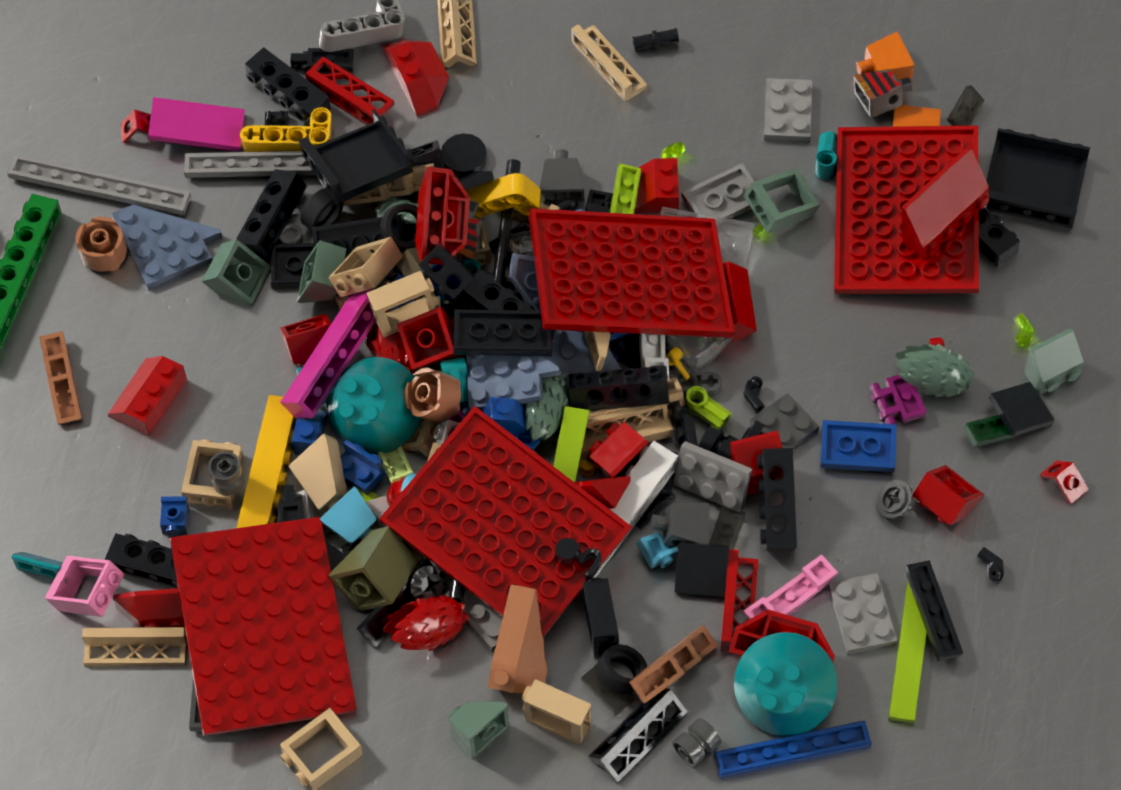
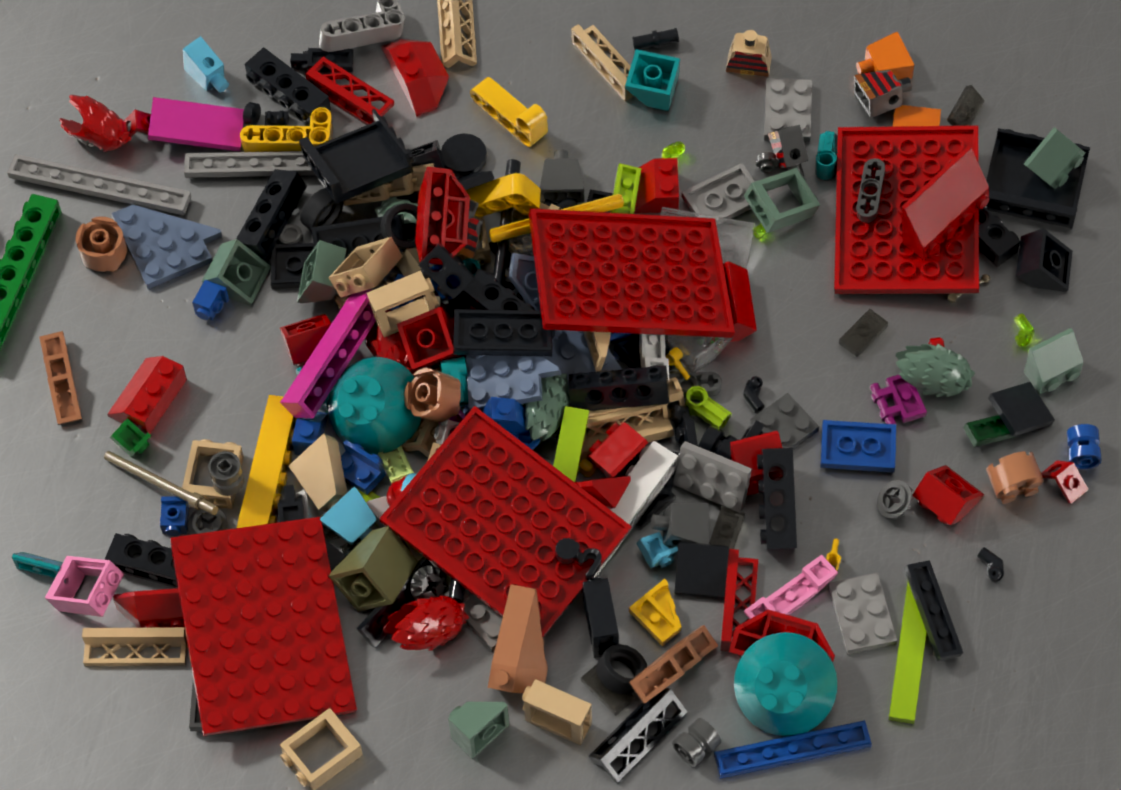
none -> red head [59,95,132,152]
none -> dark tan bar [104,451,219,515]
none -> green bracket [110,418,152,457]
none -> medium azure torso [183,36,229,92]
none -> dark grey gear [188,509,228,535]
none -> blue brick [192,280,229,320]
none -> black tile [243,102,261,125]
none -> yellow beam [470,77,548,147]
none -> yellow axle [489,194,624,242]
none -> teal slope [625,49,680,111]
none -> yellow wing [629,578,682,646]
none -> torso [726,30,772,77]
none -> dark grey plate [756,152,778,172]
none -> dark grey torso [767,125,808,177]
none -> yellow hand [826,538,841,571]
none -> clear smoke plate [839,309,888,357]
none -> dark grey beam [856,158,885,223]
none -> dark tan hinge [947,274,990,303]
none -> nougat brick [986,451,1044,504]
none -> black slope [1016,228,1073,292]
none -> sand green slope [1024,127,1085,189]
none -> blue wheel [1066,424,1102,469]

